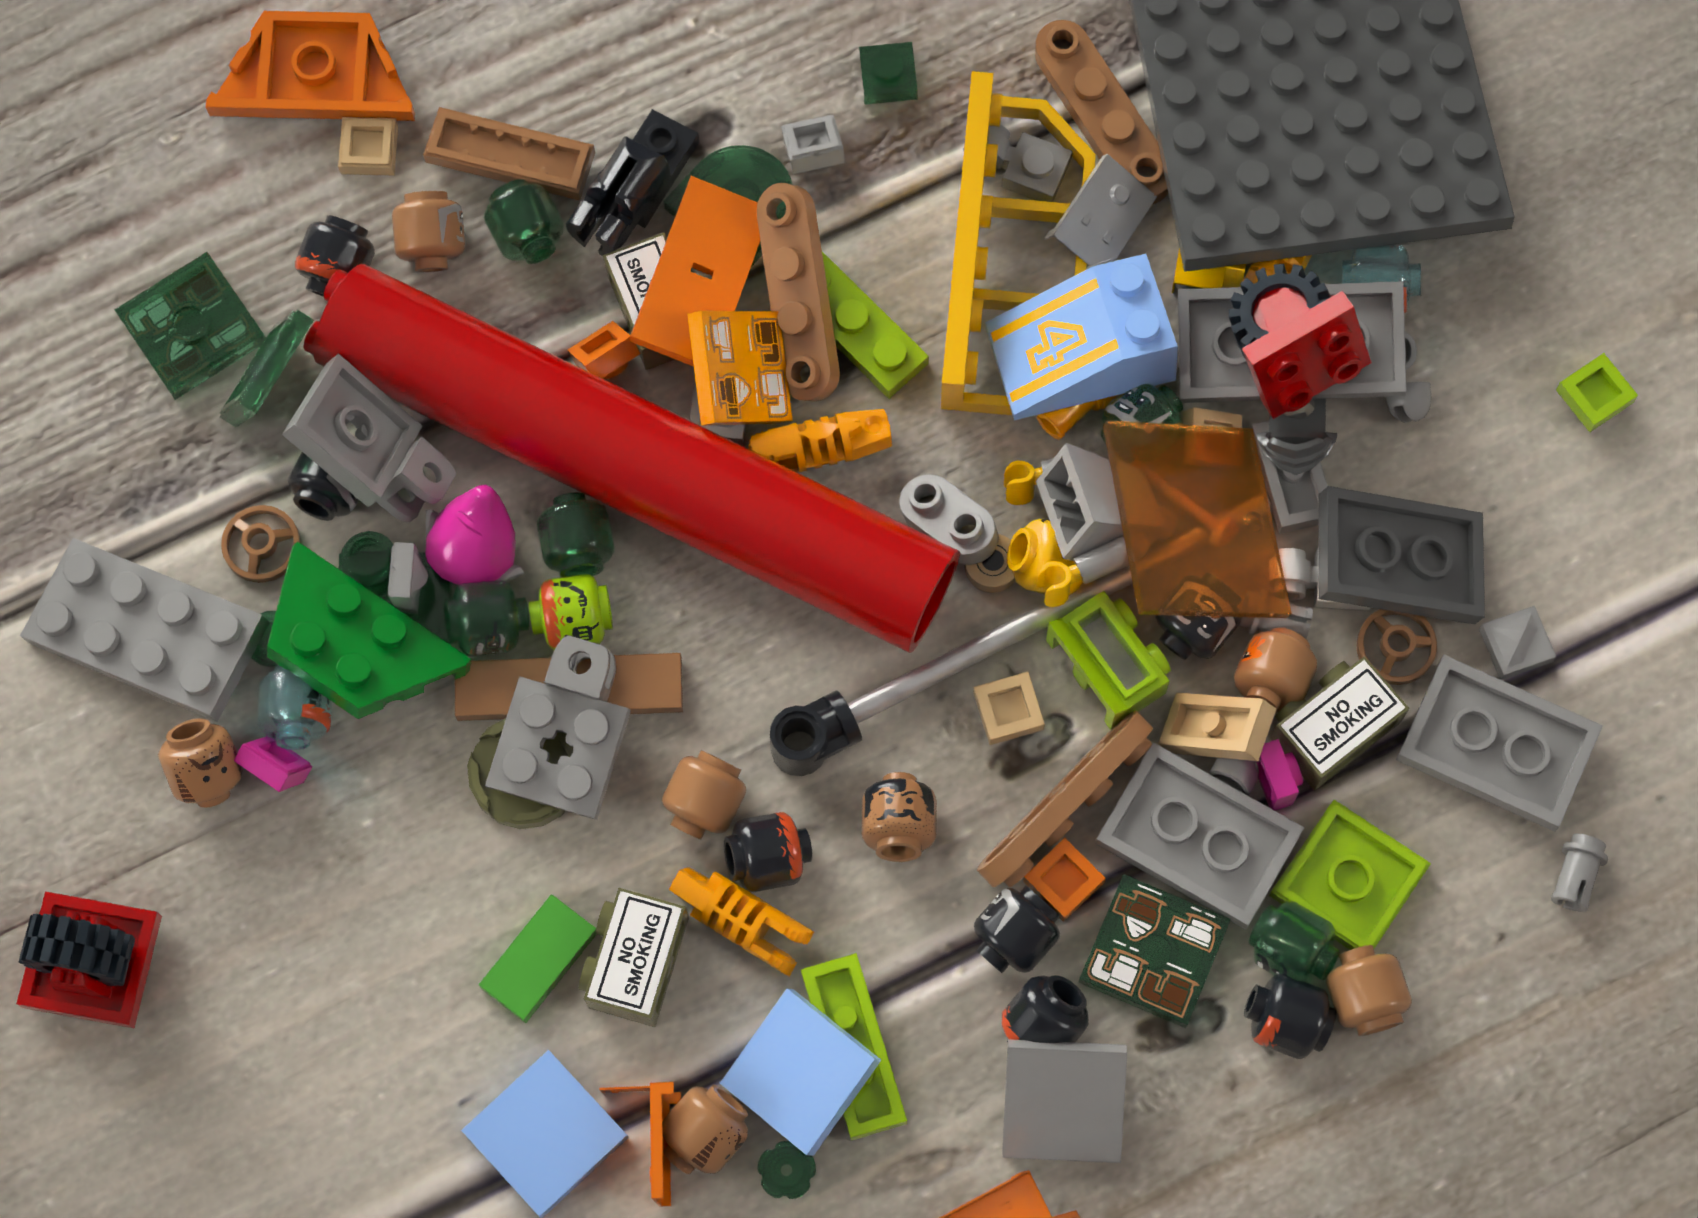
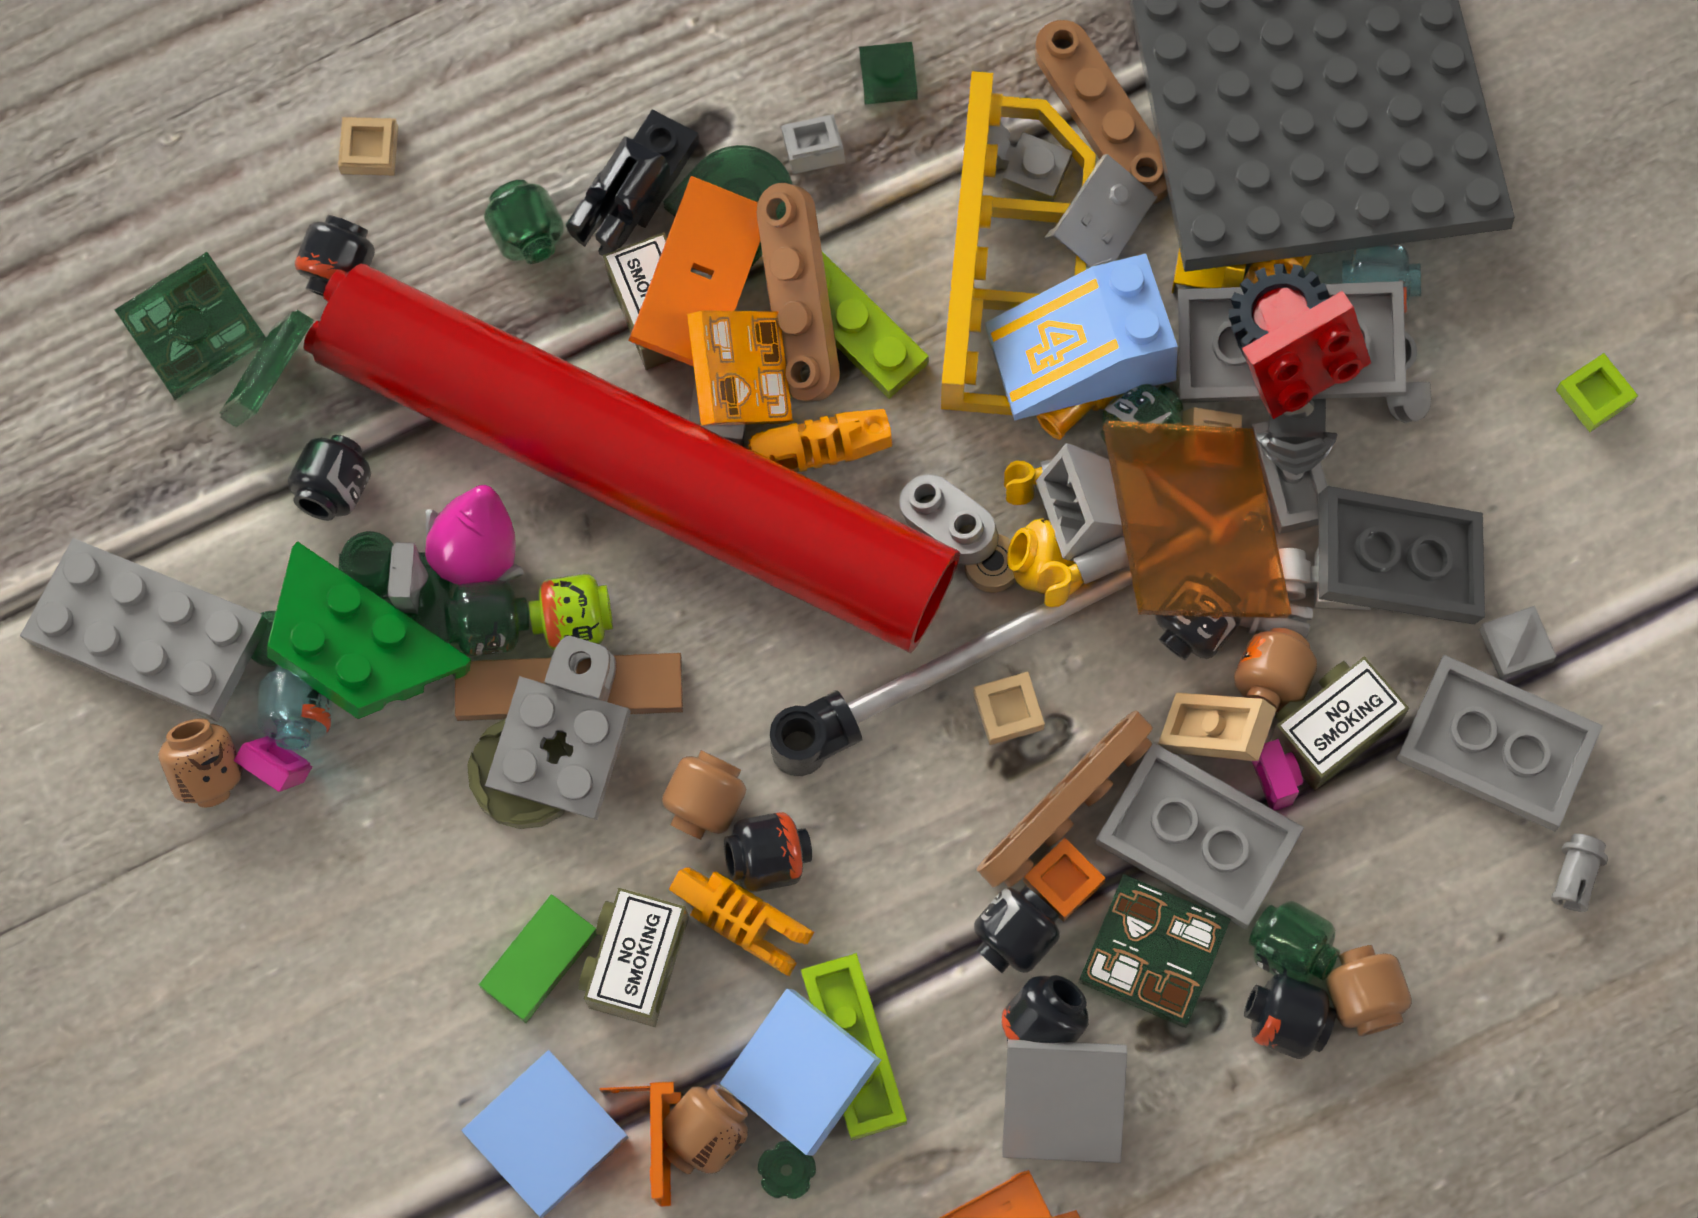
plate [16,891,162,1029] -> none
orange wing [205,11,415,121] -> none
medium nougat piece [221,505,301,583] -> none
light grey plate [282,354,456,522] -> none
medium nougat head [392,191,465,272] -> none
medium nougat plate [423,107,595,201] -> none
clear green head [537,492,615,577] -> none
orange plate [567,321,641,379] -> none
medium nougat head [861,772,937,862] -> none
lime window [1046,590,1171,730] -> none
light grey hinge [1209,758,1259,796] -> none
lime tile [1269,799,1431,950] -> none
medium nougat piece [1356,609,1437,685] -> none

